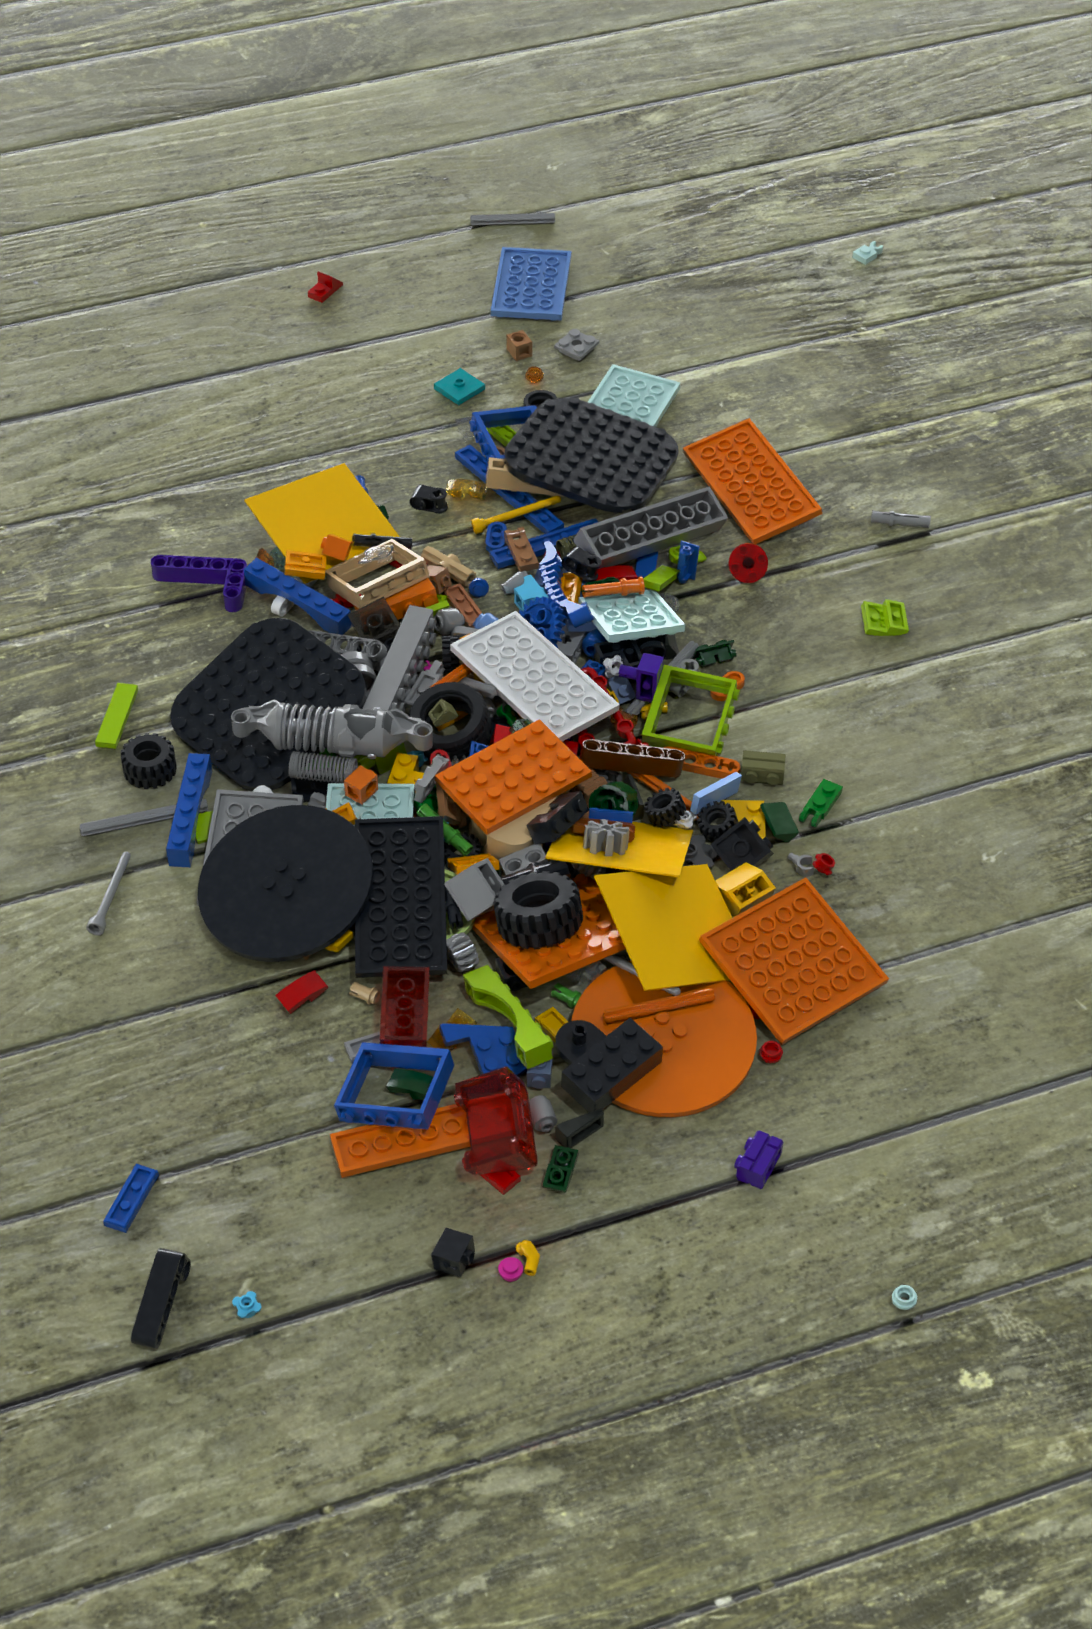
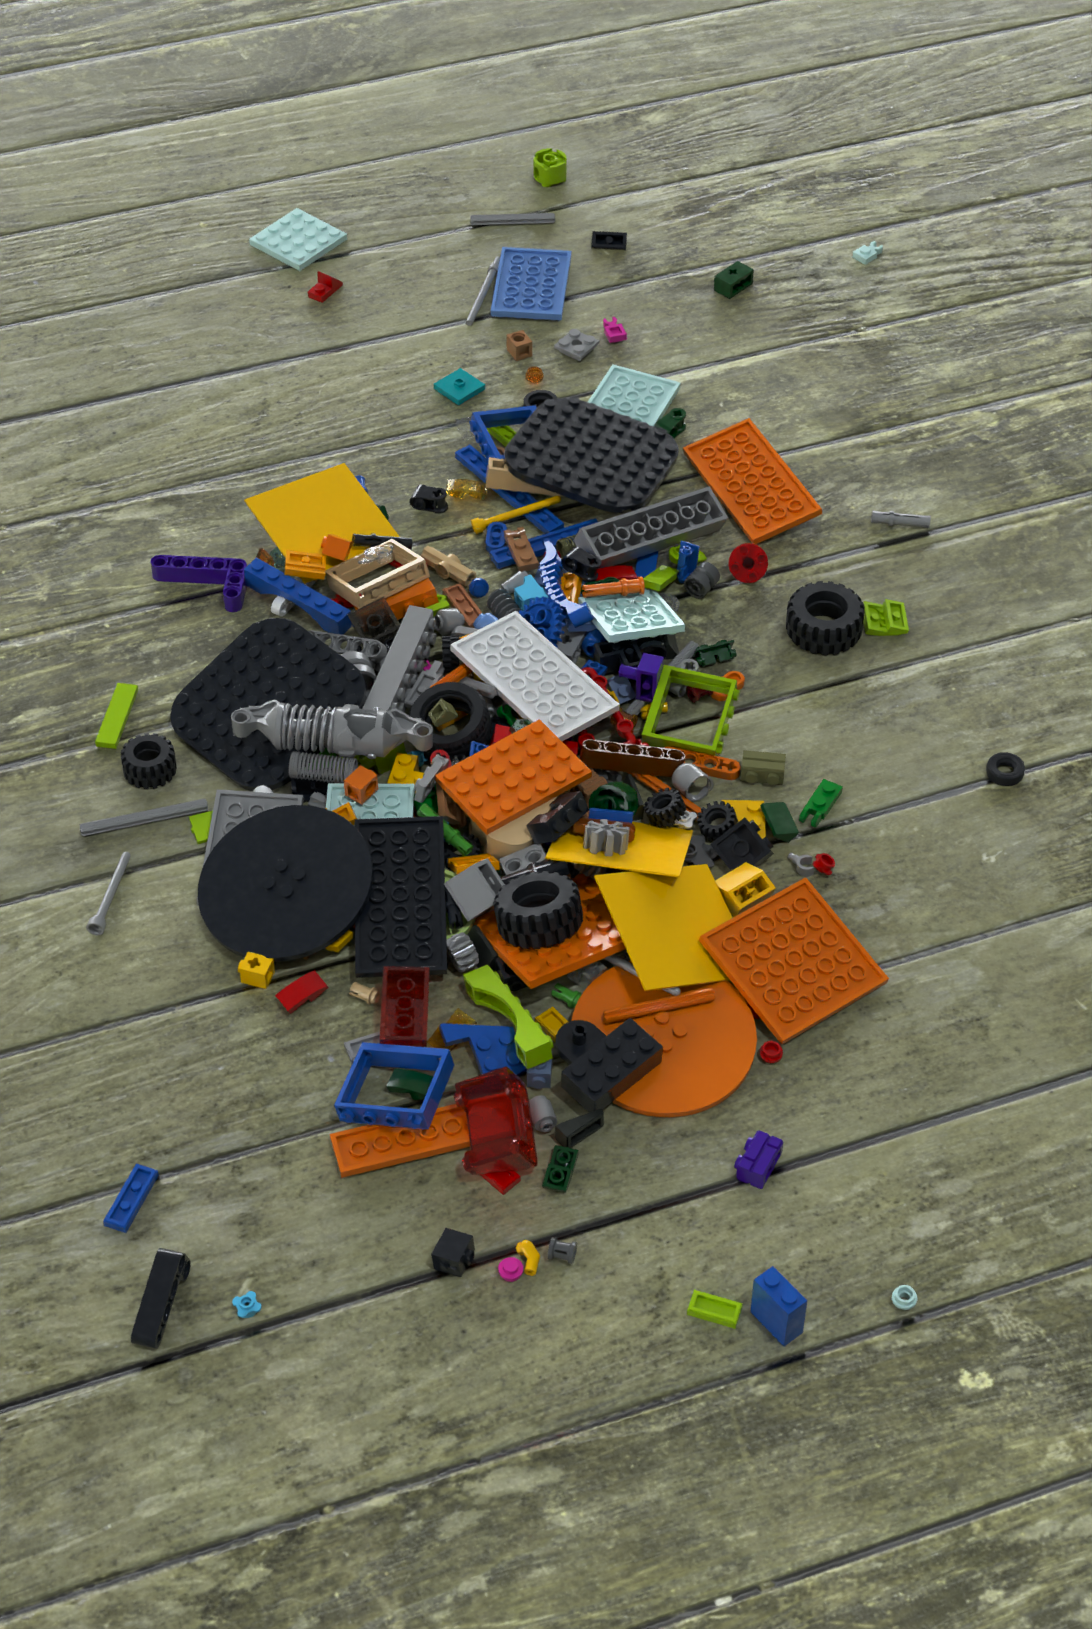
blue arch [166,753,212,868] -> none
medium nougat brick [427,565,452,594] -> none
white plate [603,655,623,678] -> none
light blue tile [690,772,742,815] -> none
none -> yellow brick [238,952,275,989]
none -> light aqua plate [249,208,347,271]
none -> light grey bar [466,256,500,326]
none -> pearl dark grey slope [468,925,498,971]
none -> dark grey piece [487,588,522,619]
none -> lime brick [533,148,567,187]
none -> dark grey bush [548,1237,577,1264]
none -> black slope [591,231,627,250]
none -> dark pink plate [603,317,627,343]
none -> dark green piece [654,408,686,439]
none -> light grey helmet [672,762,714,802]
none -> dark grey wheel [684,562,720,599]
none -> dark red bush [686,686,713,703]
none -> lime tile [687,1290,743,1329]
none -> dark green brick [714,261,754,299]
none -> blue brick [750,1266,807,1346]
none -> black tyre [786,581,865,656]
none -> black tyre [986,752,1025,786]

